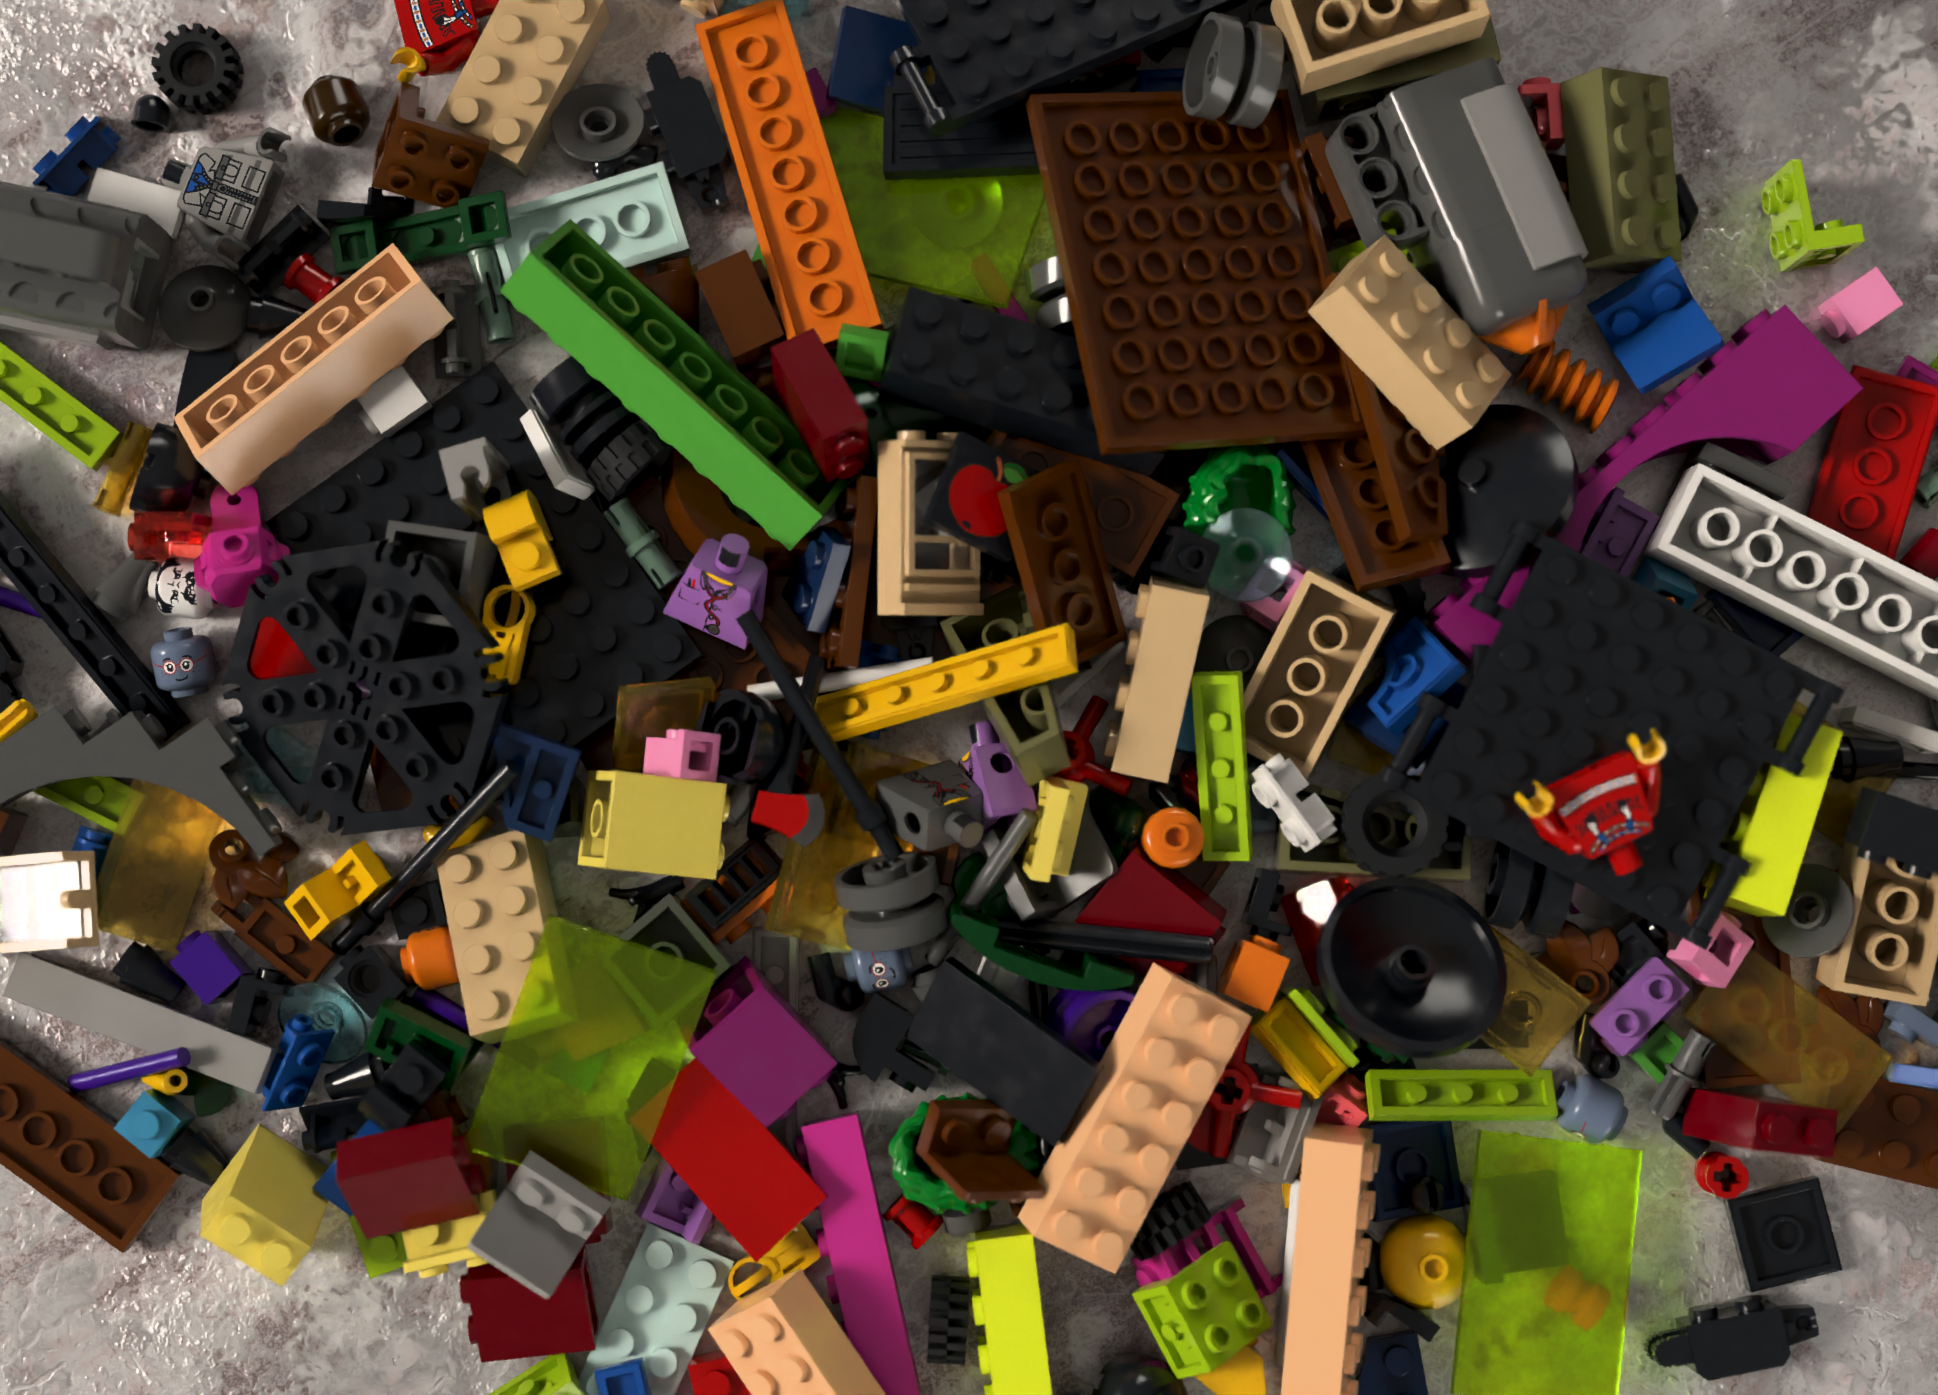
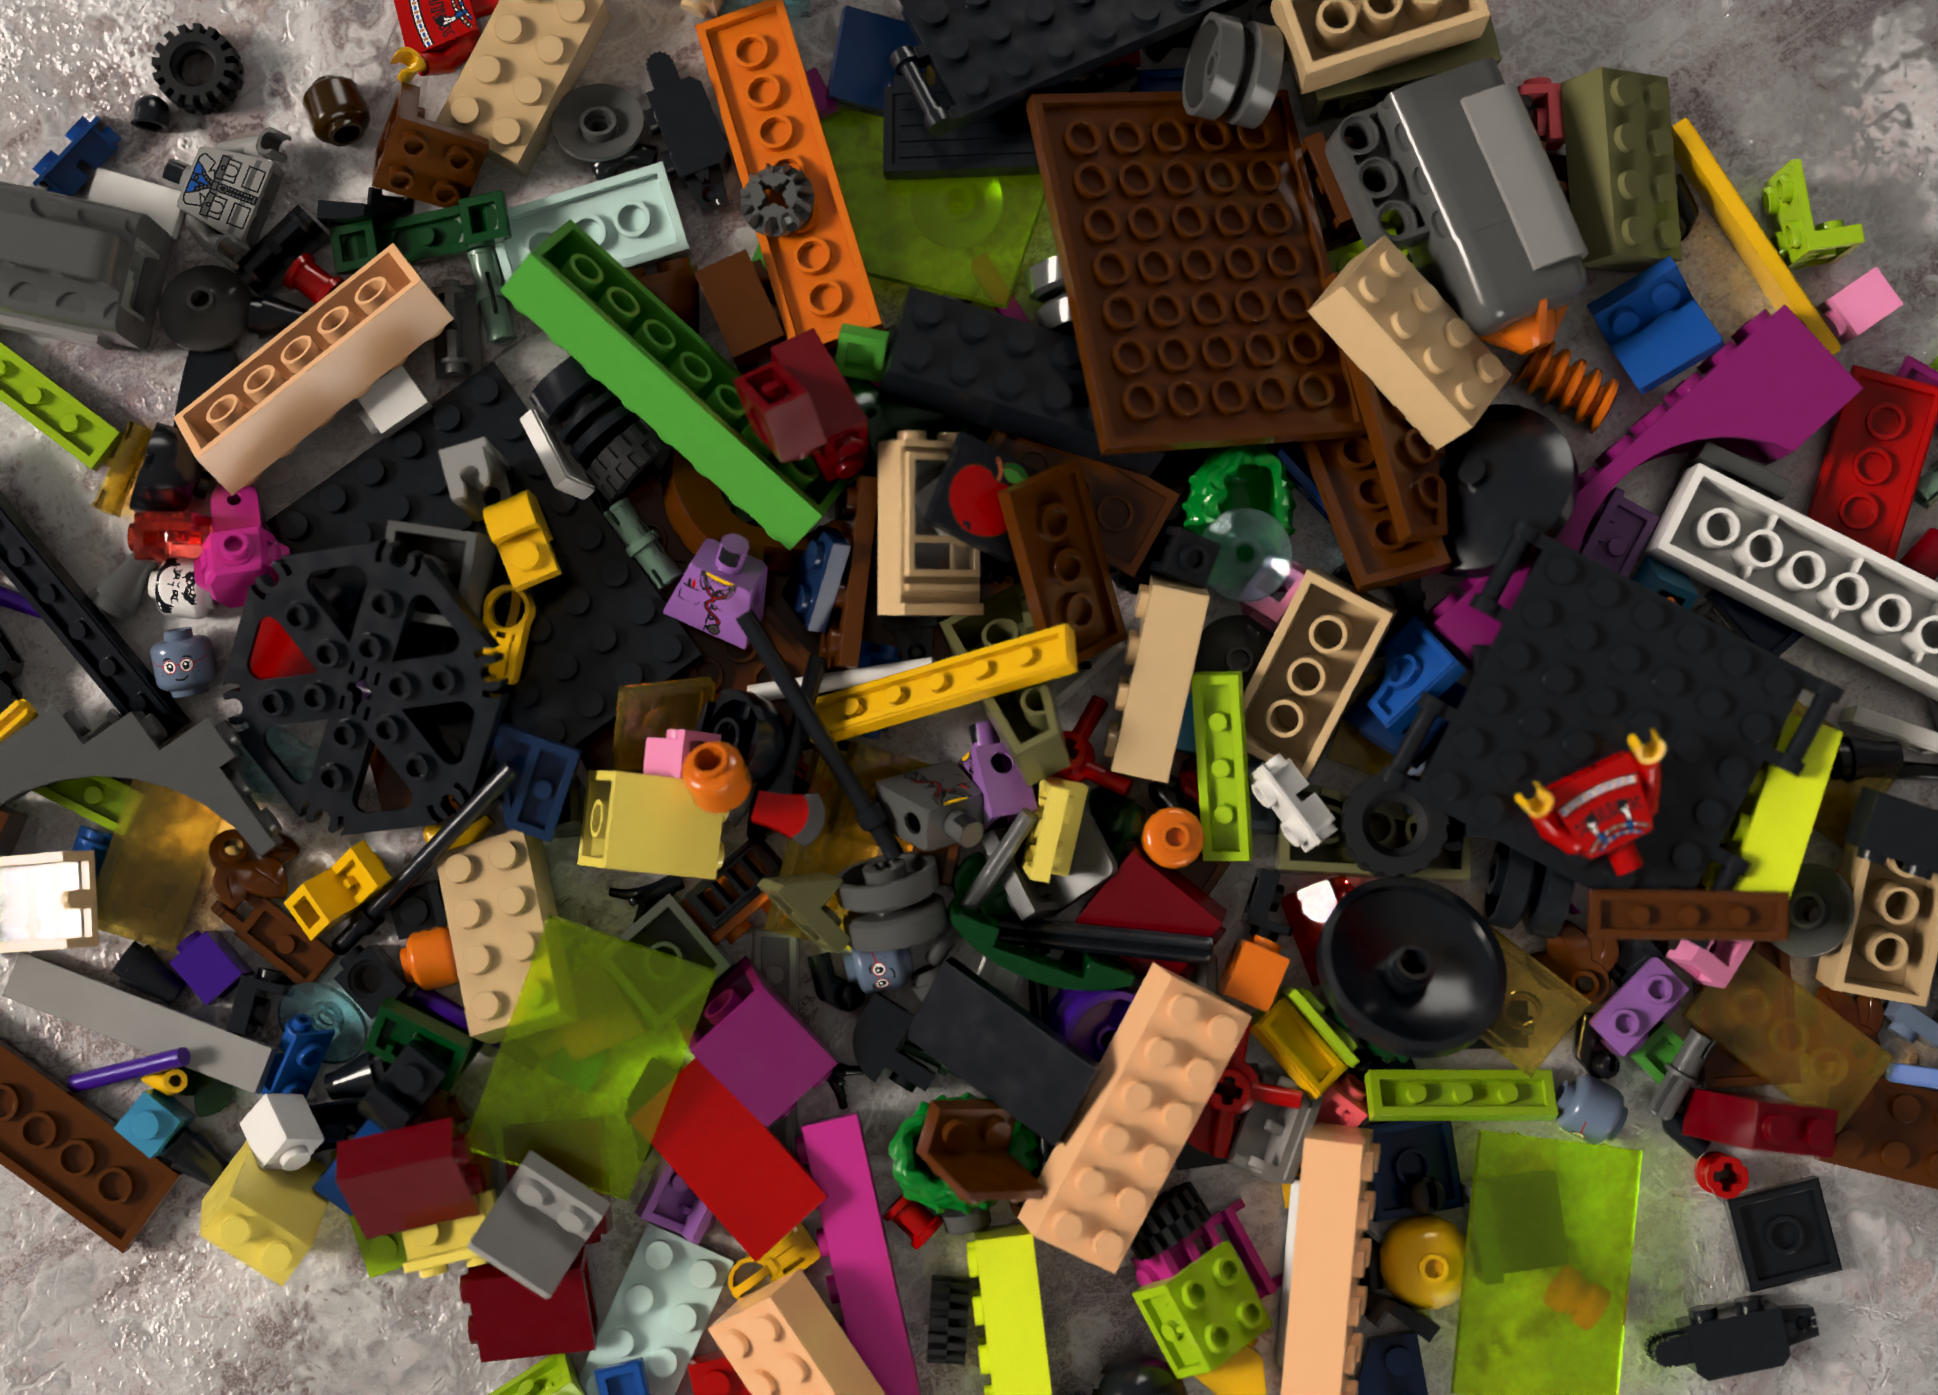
none -> white brick [239,1093,325,1171]
none -> orange head [682,741,751,814]
none -> dark red brick [733,360,827,463]
none -> dark grey gear [739,162,815,237]
none -> olive slope [757,872,851,954]
none -> reddish brown tile [1587,888,1790,941]
none -> yellow tile [1672,117,1842,355]

